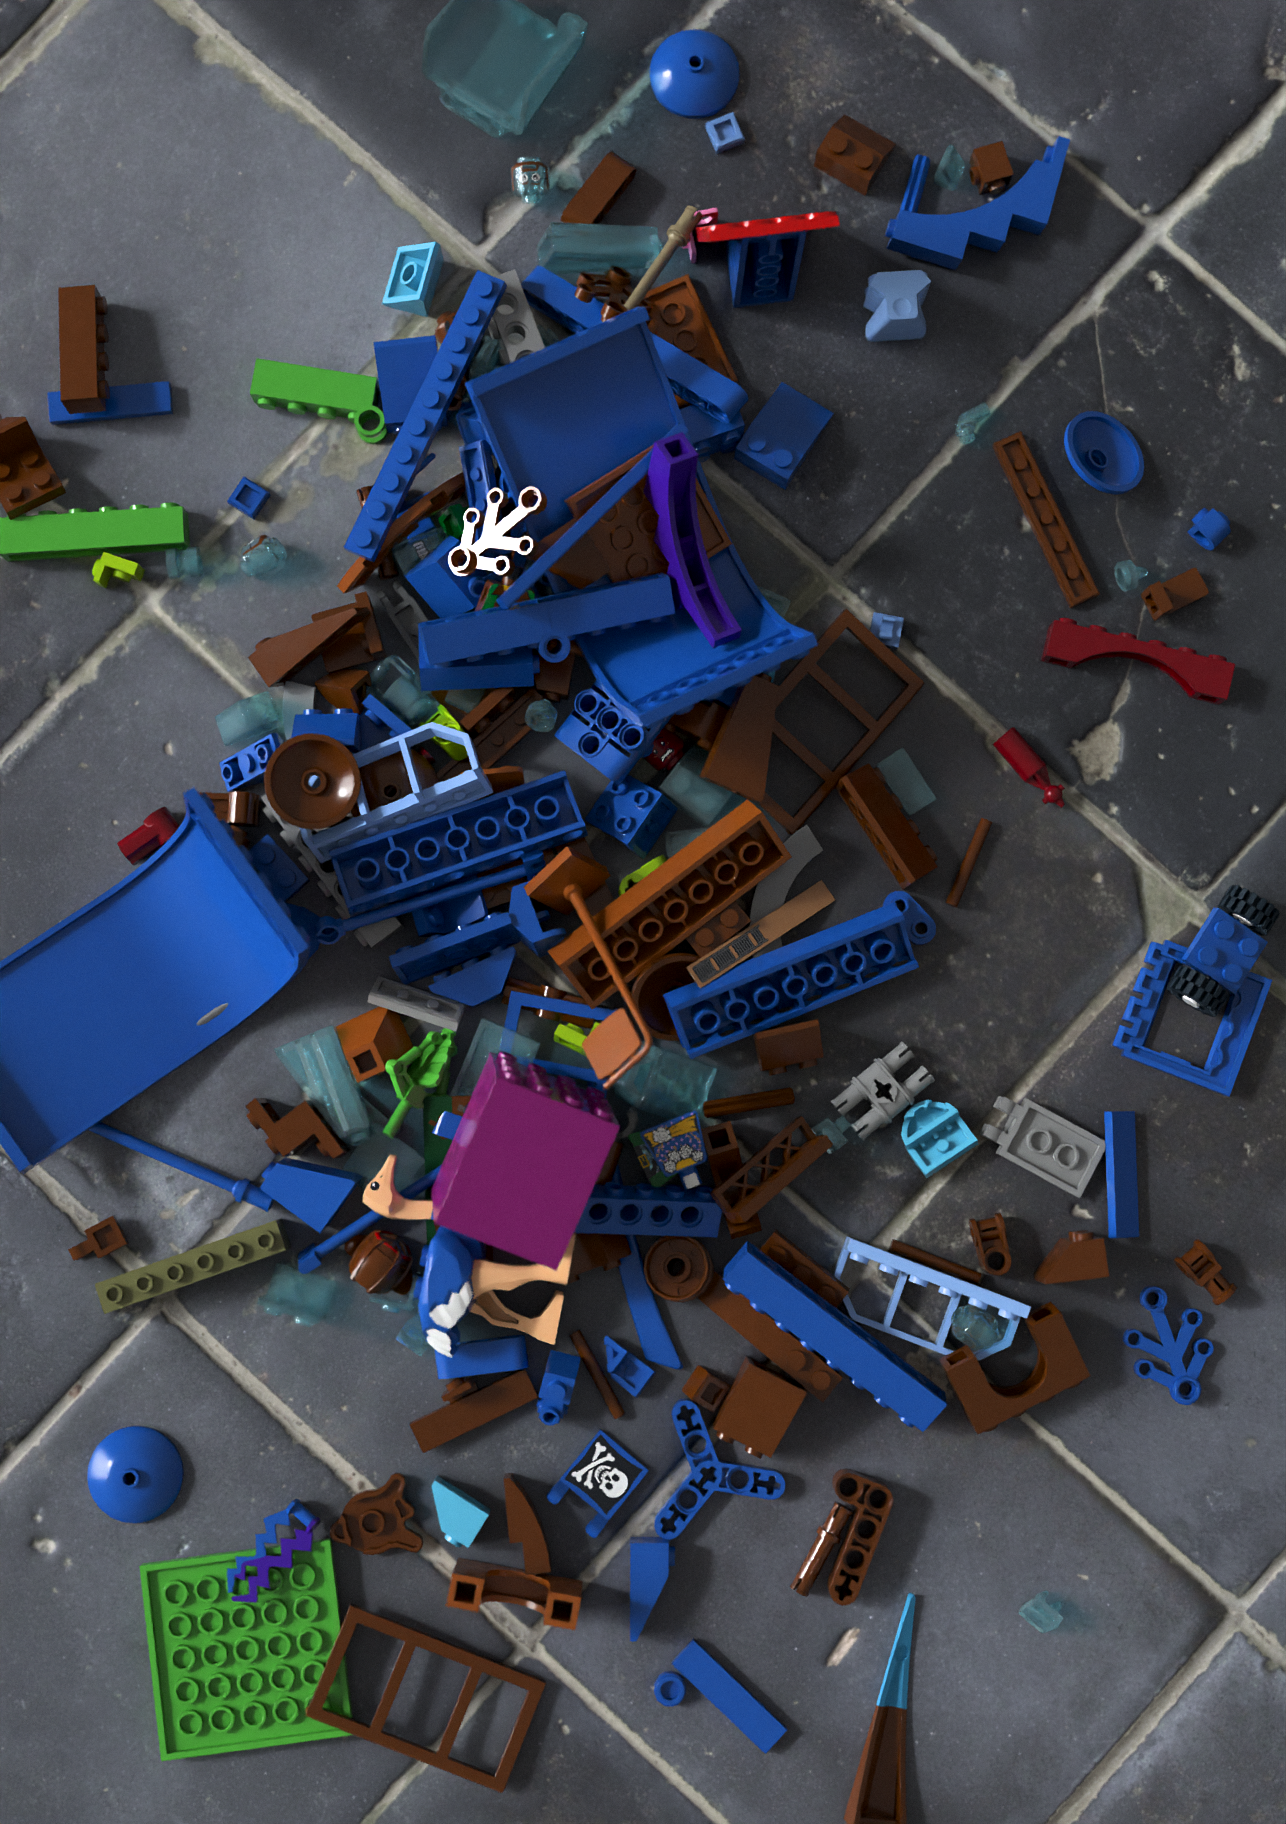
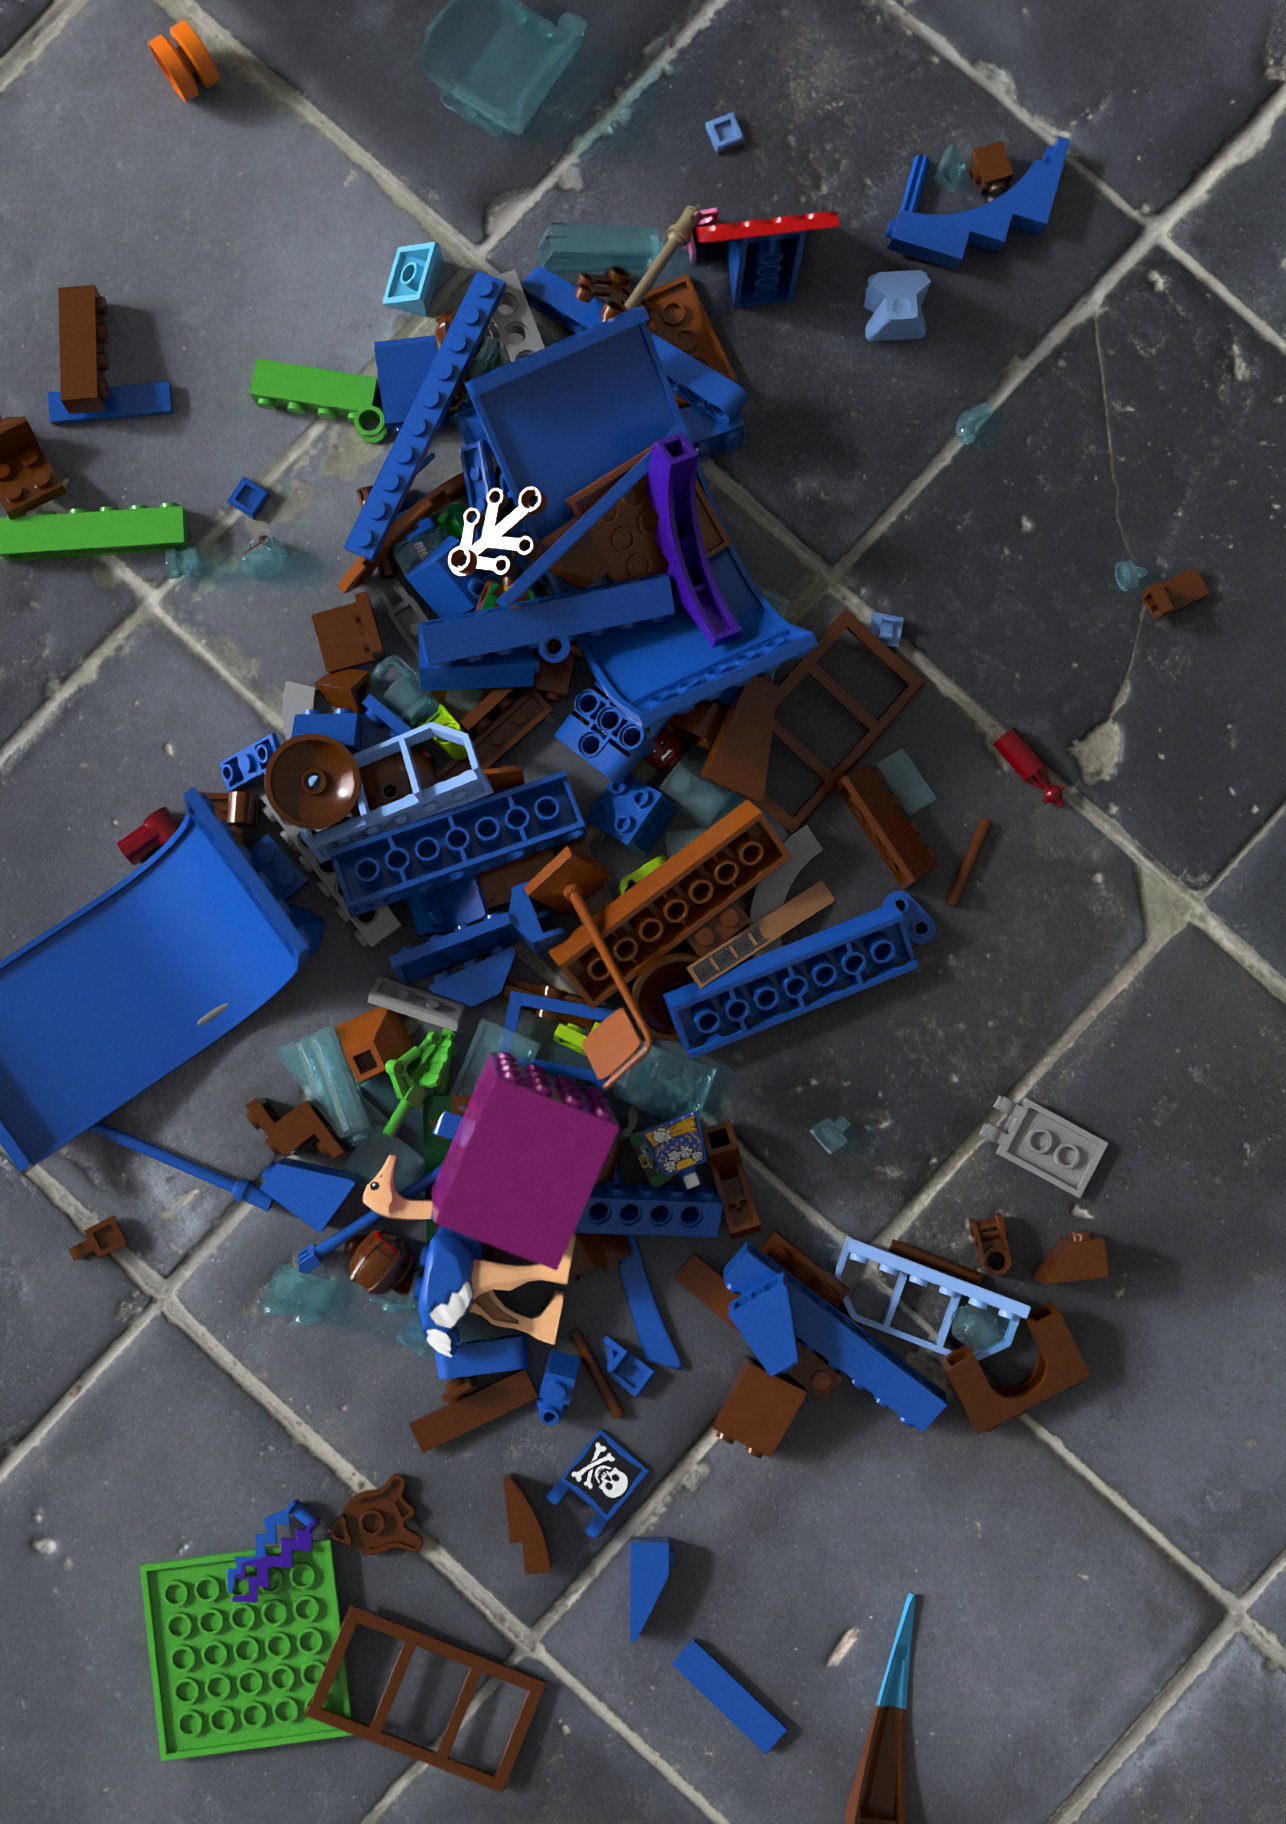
blue dish [87,1426,184,1523] -> none
lime bracket [92,552,145,588] -> none
olive brick [95,1218,292,1314] -> none
clear light blue slope [215,691,283,747] -> none
reddish brown slope [248,607,371,687] -> none
blue hinge [315,849,546,945] -> none
medium azure slope [431,1475,491,1548] -> none
dark orange arch [446,1557,583,1630] -> none
clear light blue head [510,157,550,204] -> none
clear light blue tile [525,699,558,732] -> none
reddish brown beam [560,151,637,239] -> none
reddish brown wheel [643,1236,714,1303] -> none
blue dish [650,29,739,119] -> none
blue piece [654,1398,785,1540] -> none
blue tile [654,1671,686,1707] -> none
reddish brown slope [682,1365,731,1413] -> none
reddish brown axle [702,1087,795,1118] -> none
reddish brown fence [710,1116,833,1224] -> none
blue slope [734,382,834,490] -> none
reddish brown slope [752,1019,824,1076] -> none
reddish brown pin [790,1501,853,1597] -> none
reddish brown slope [814,114,896,196] -> none
reddish brown beam [827,1468,893,1606] -> none
light grey pin [830,1041,935,1141] -> none
medium azure slope [901,1100,978,1179] -> none
reddish brown tile [992,431,1100,609] -> none
clear light blue tile [1018,1590,1063,1634] -> none
dark red arch [1041,618,1235,705] -> none
blue dish [1064,411,1144,495] -> none
blue tile [1104,1111,1139,1238] -> none
blue hinge [1112,940,1272,1097] -> none
blue plant [1123,1286,1214,1405] -> none
plate [1167,885,1280,1017] -> none
reddish brown connector [1173,1239,1237,1305] -> none
blue plate [1187,507,1231,551] -> none
none -> orange wheel [147,20,221,103]
none -> blue slope [728,1271,798,1377]

